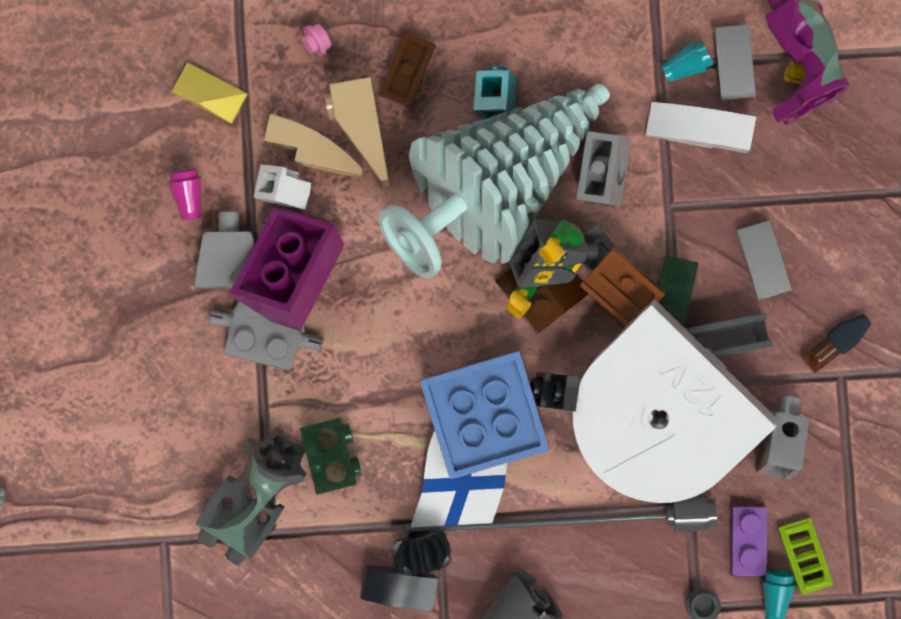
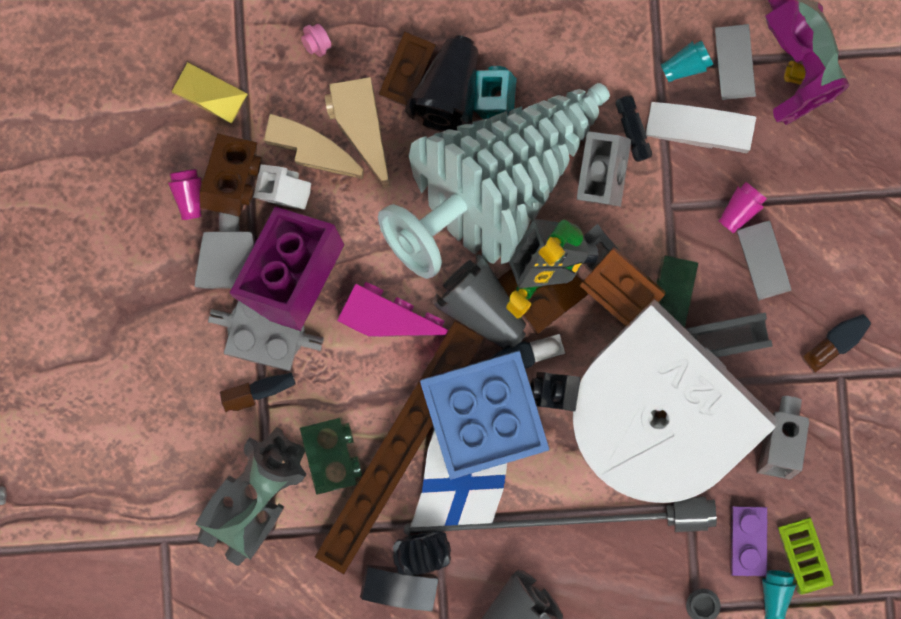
none -> reddish brown brick [200,133,262,217]
none -> piece [220,373,296,412]
none -> reddish brown plate [315,321,484,575]
none -> dark pink slope [337,282,448,337]
none -> black cone [405,35,478,132]
none -> dark grey cone [432,254,526,348]
none -> piece [489,334,565,369]
none -> black axle [615,95,652,162]
none -> dark pink cone [718,182,767,233]

